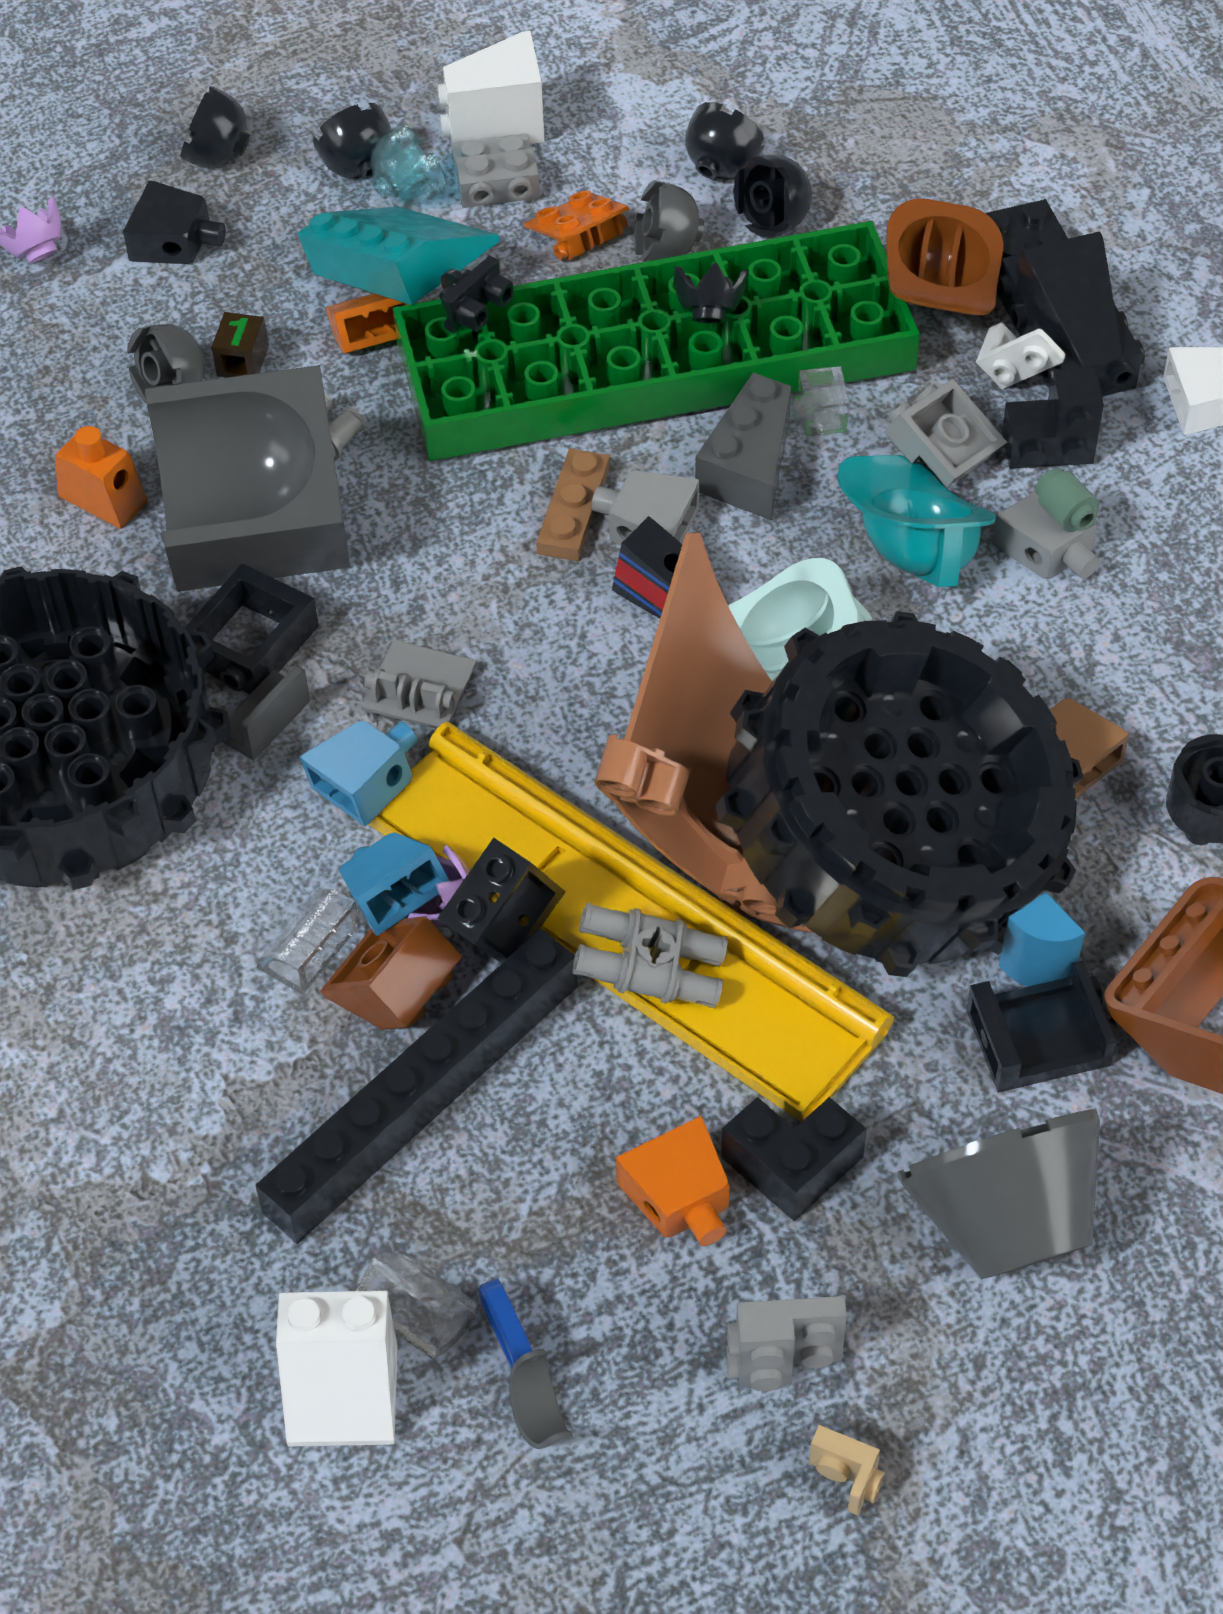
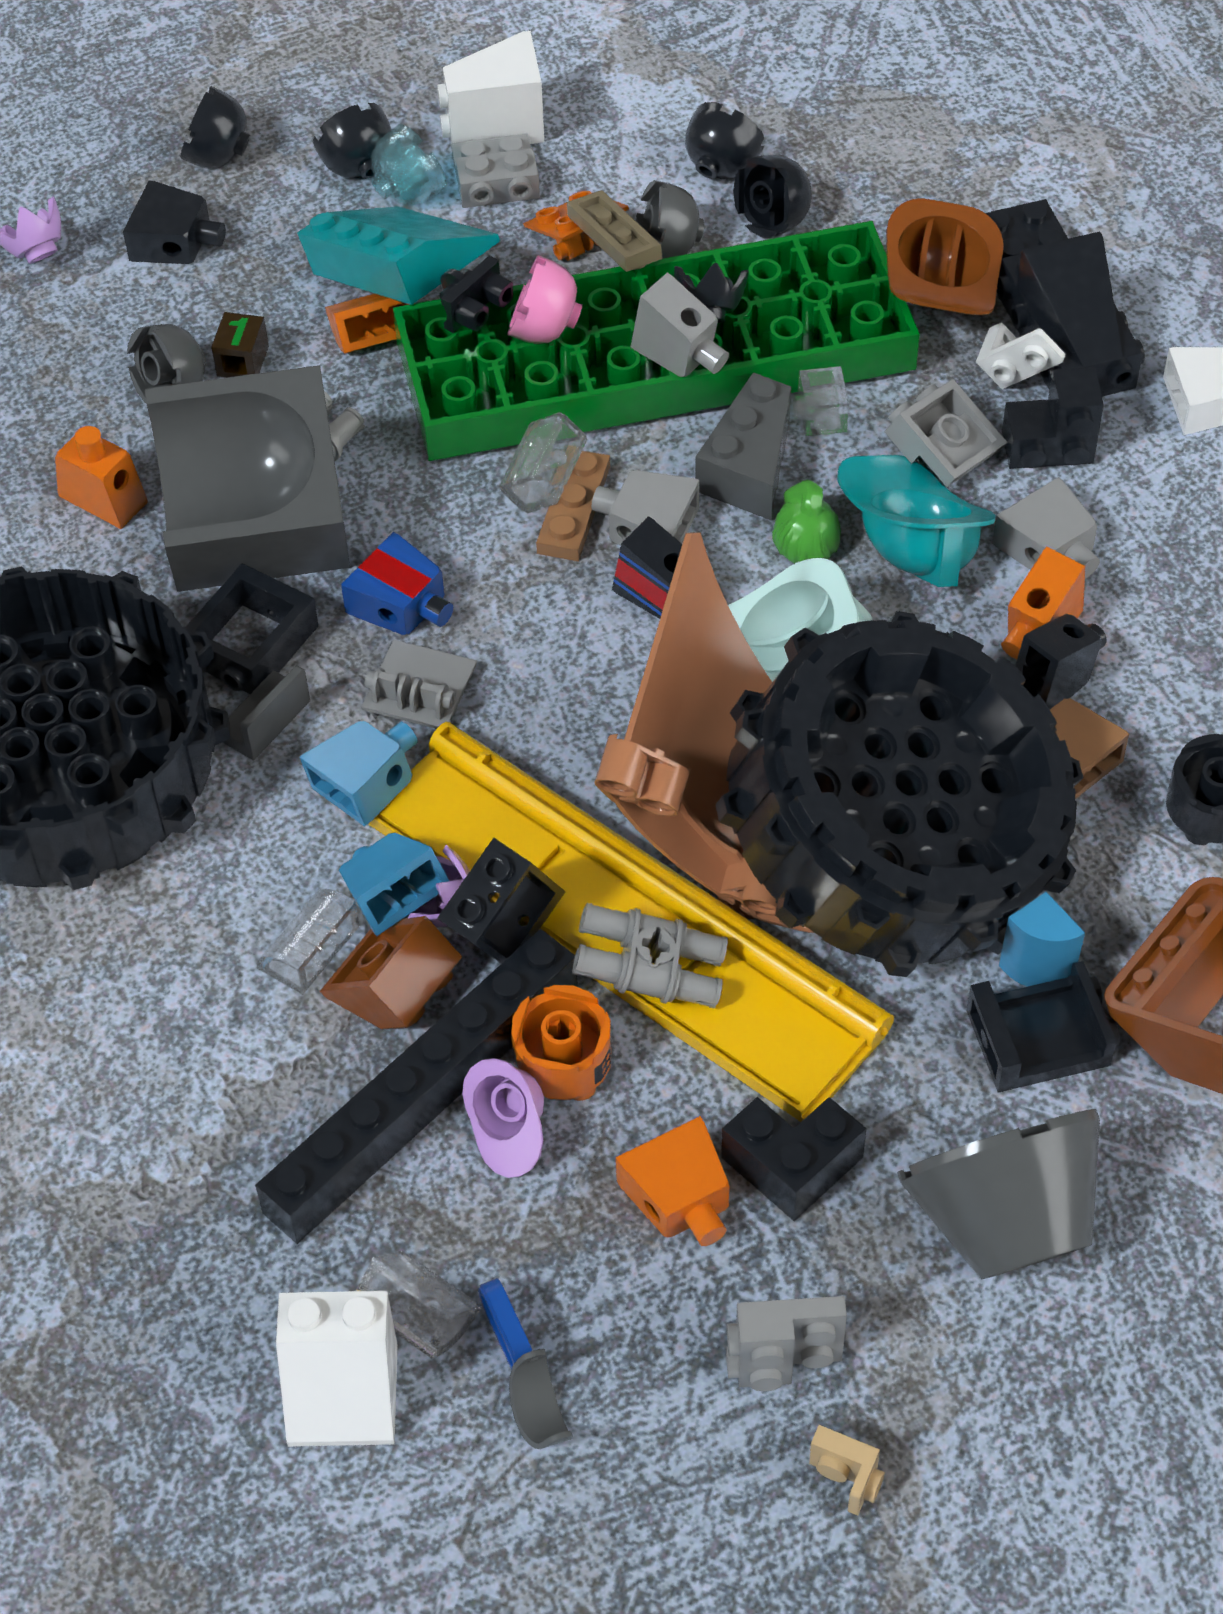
sand green brick [1035,468,1099,532] -> none
none -> blue torso [341,532,454,635]
none -> lavender piece [462,1058,544,1178]
none -> clear brick [499,412,587,514]
none -> bright pink cylinder [508,255,582,344]
none -> orange brick [511,985,612,1101]
none -> dark tan plate [566,190,662,272]
none -> light grey torso [631,272,729,377]
none -> bright green hair [772,479,841,564]
none -> orange torso [1001,546,1086,659]
none -> black torso [1015,614,1107,710]

